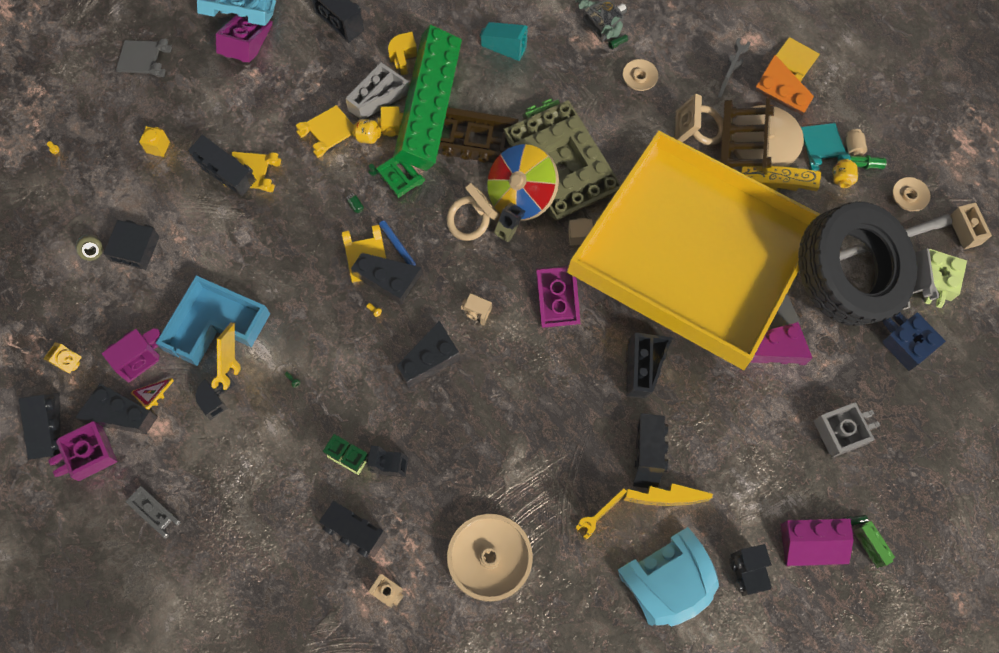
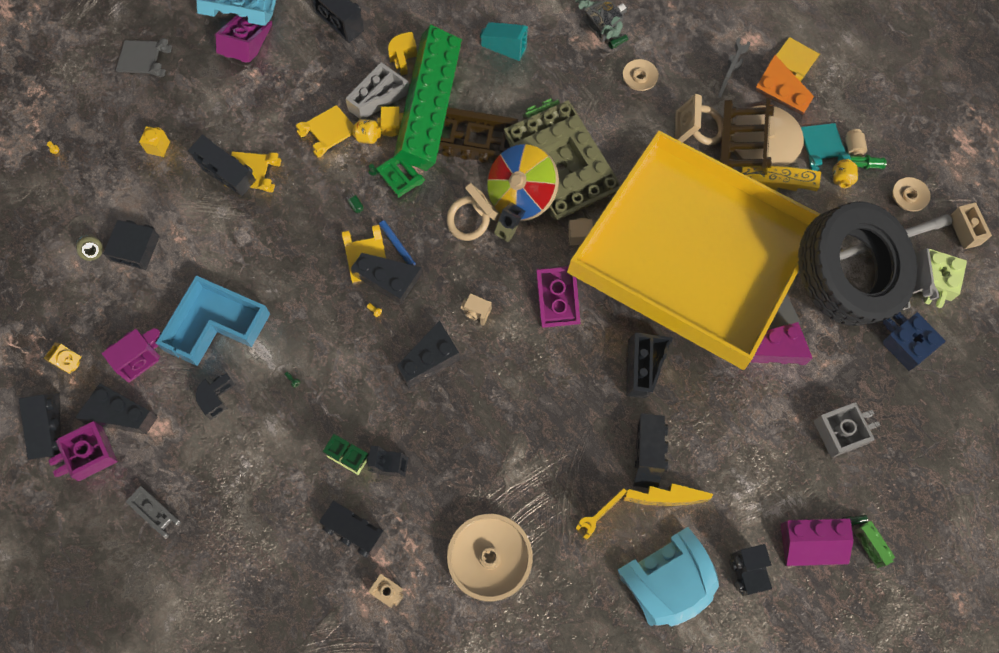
piece [131,378,174,409] -> none
yellow flag [212,322,241,390] -> none

